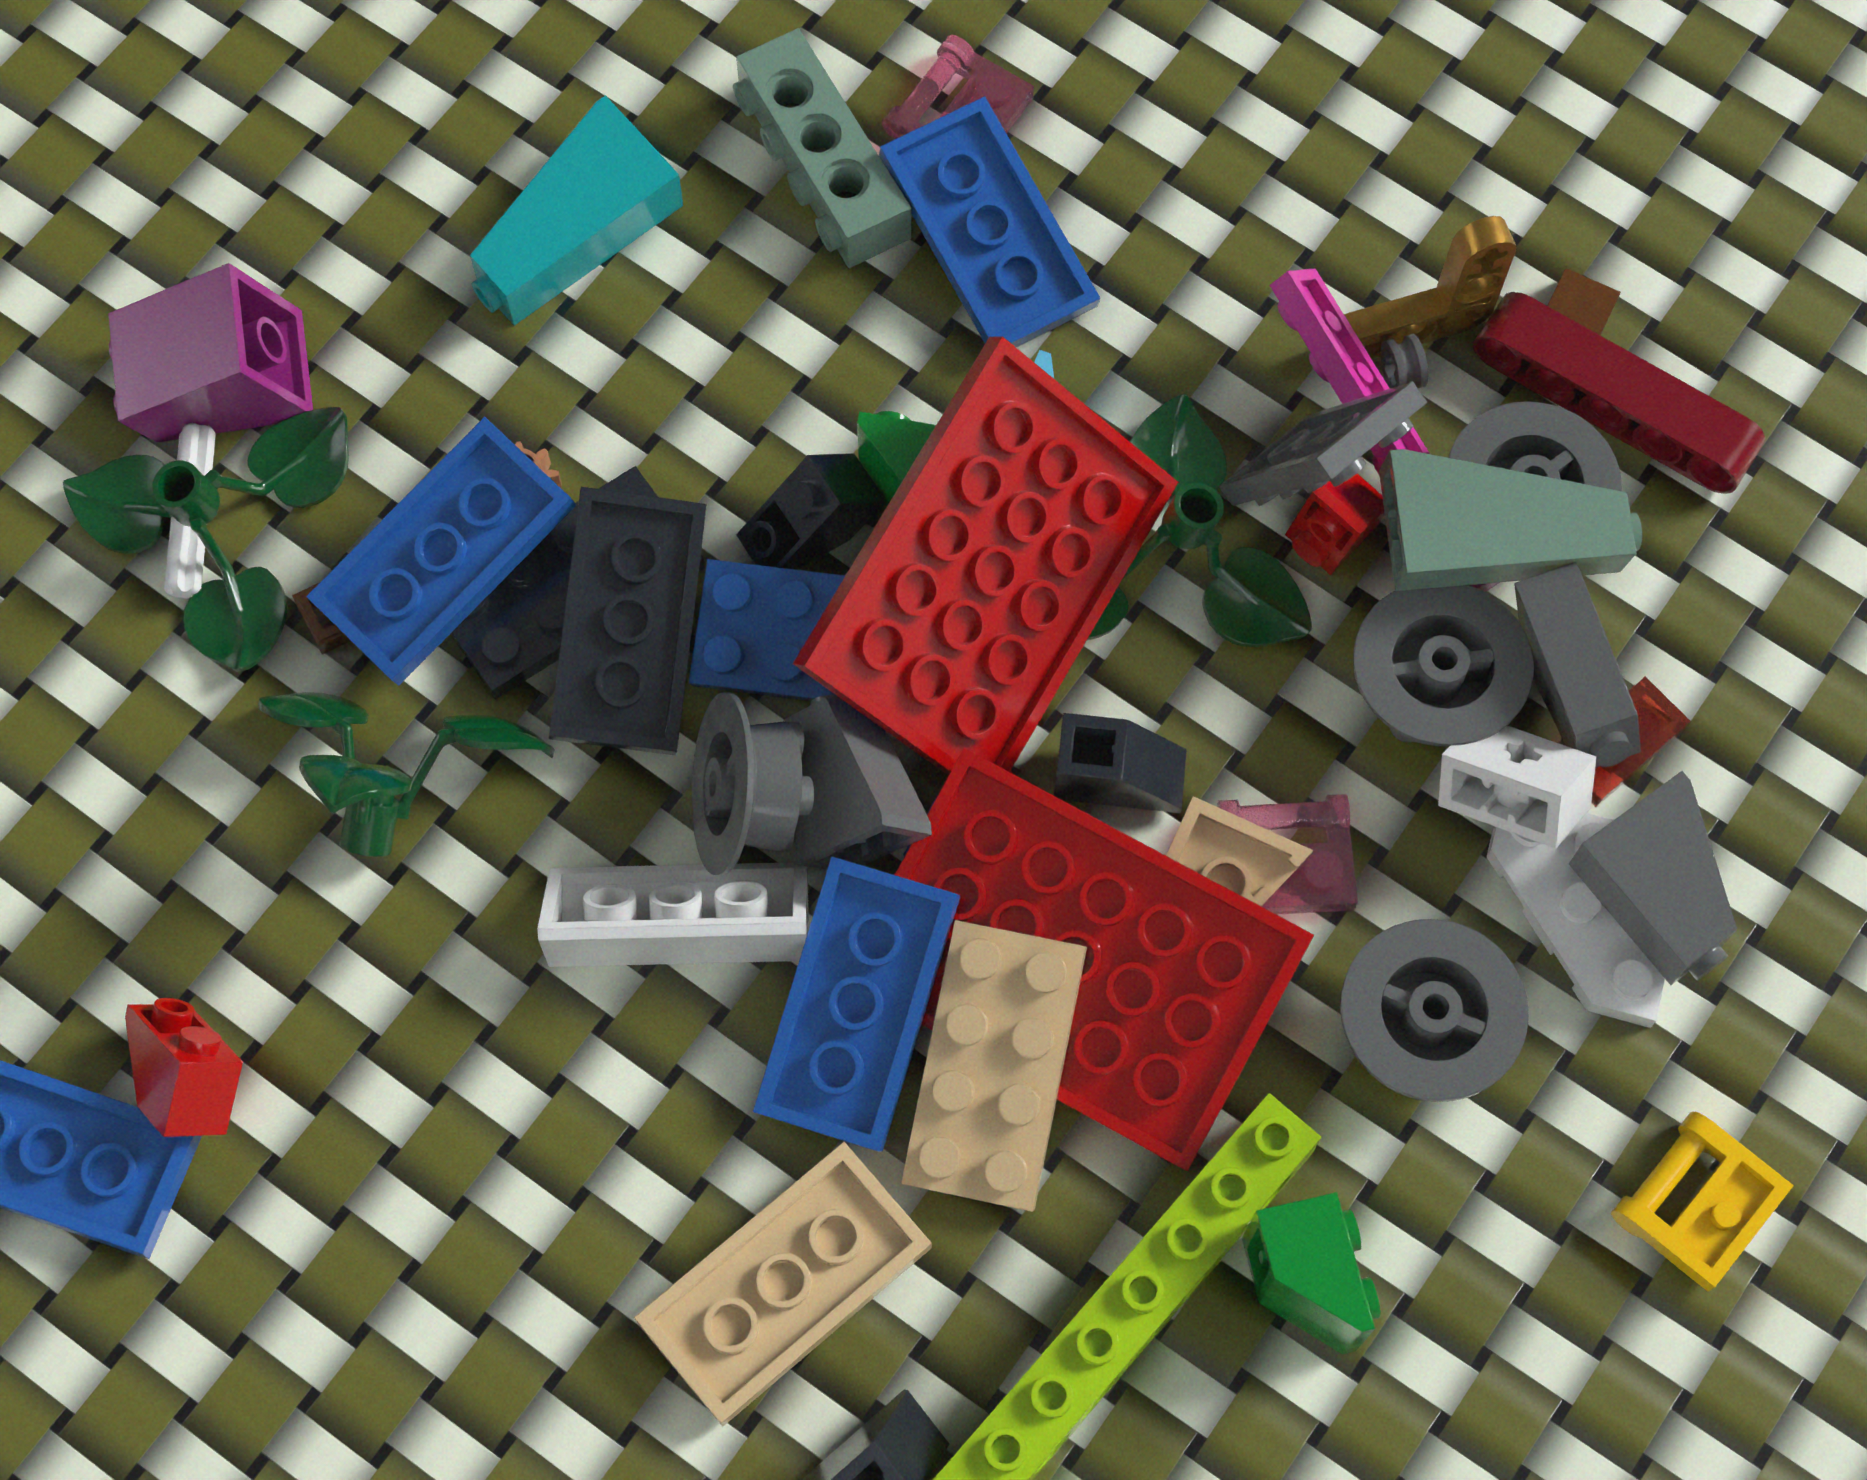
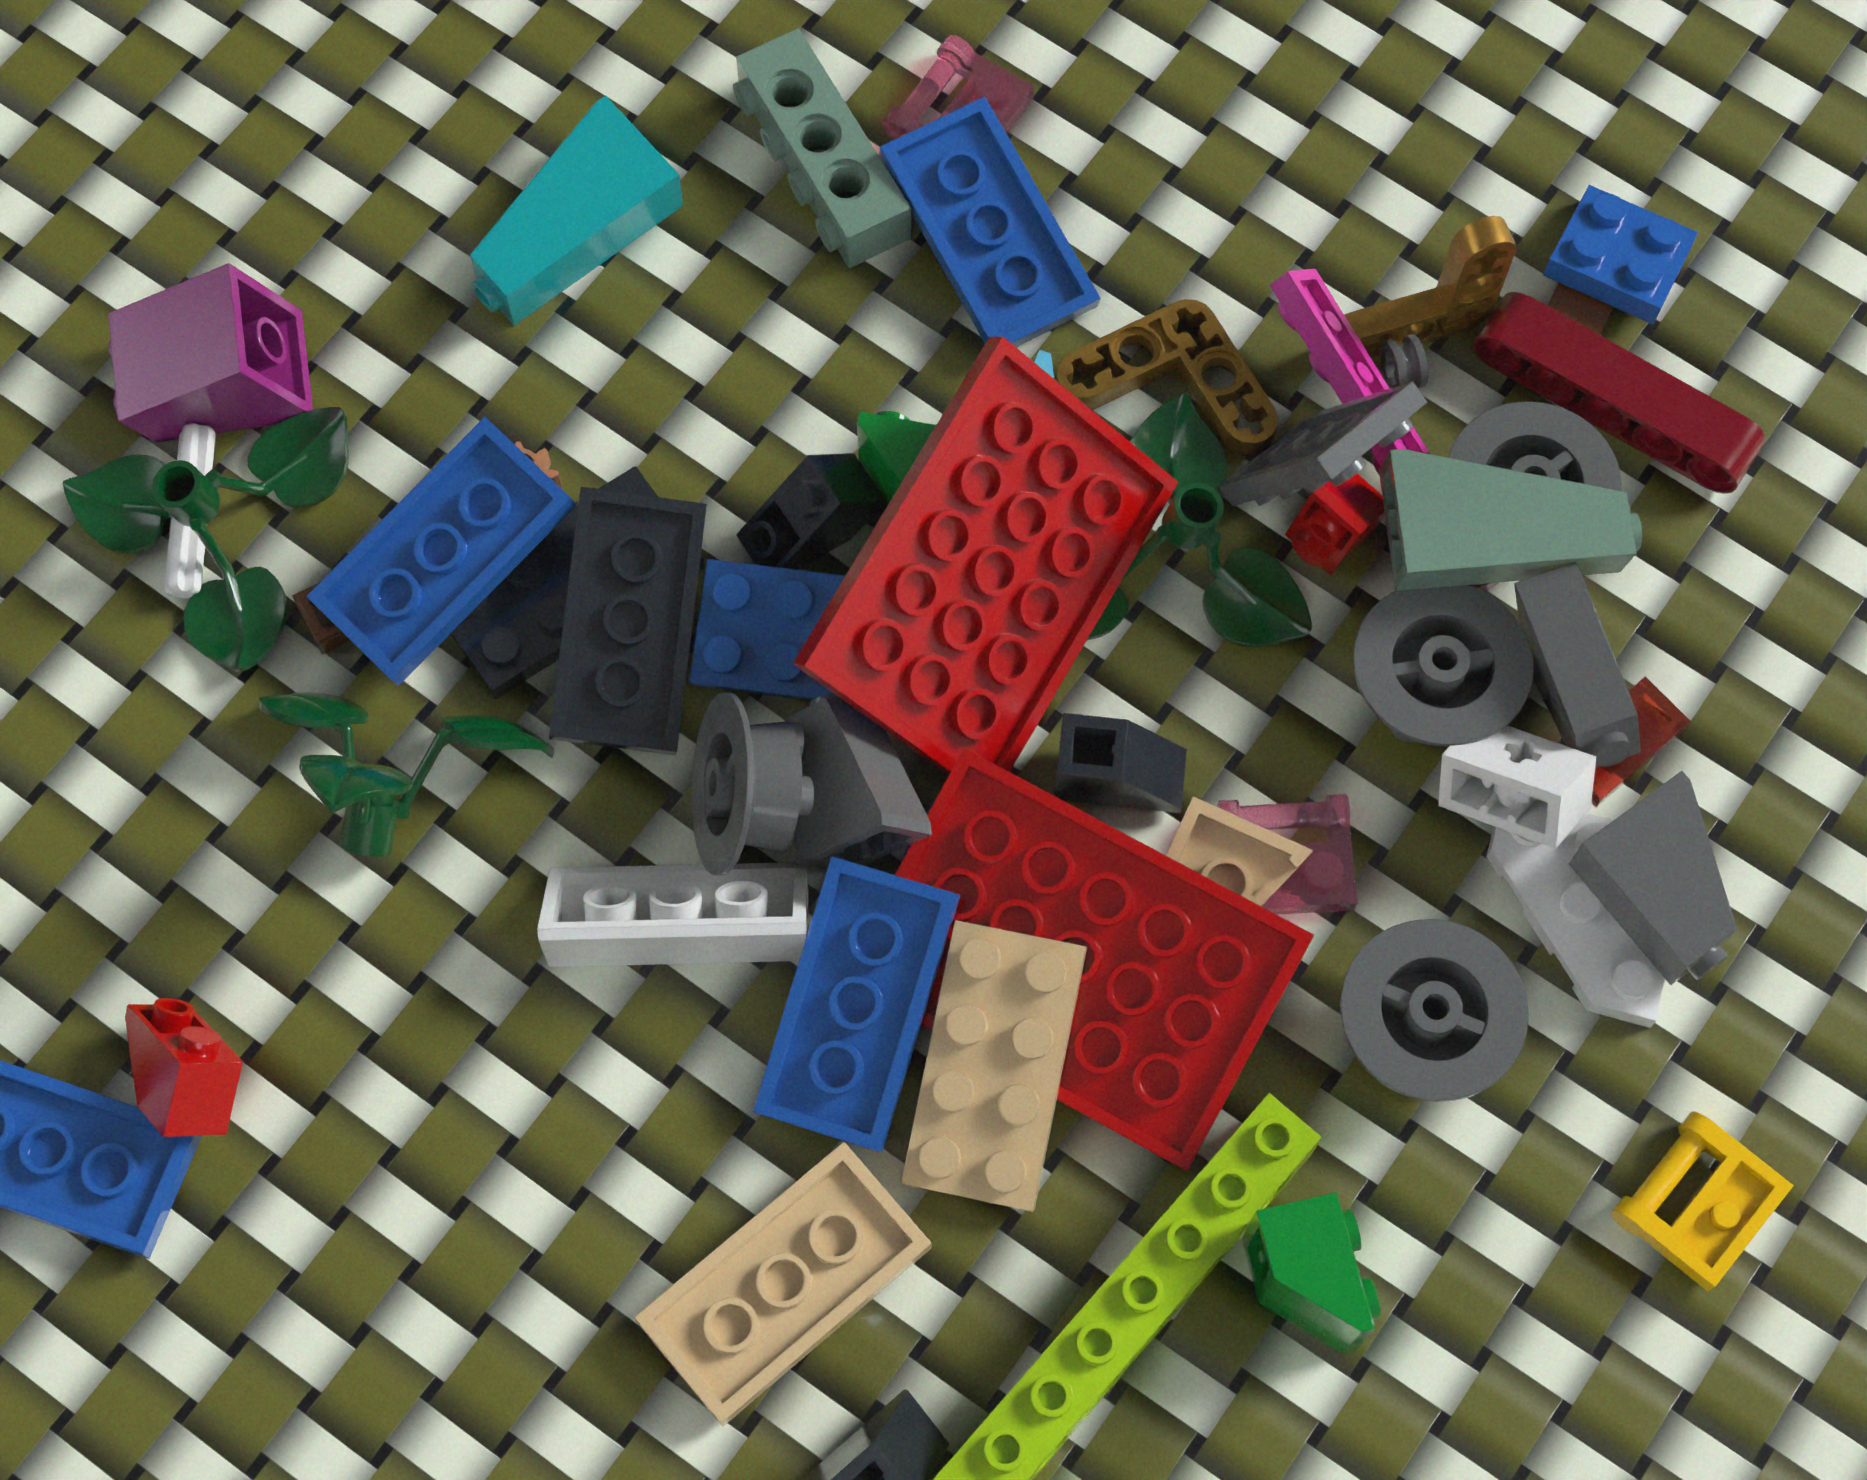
none -> pearl gold beam [1056,299,1278,457]
none -> blue plate [1543,185,1699,325]

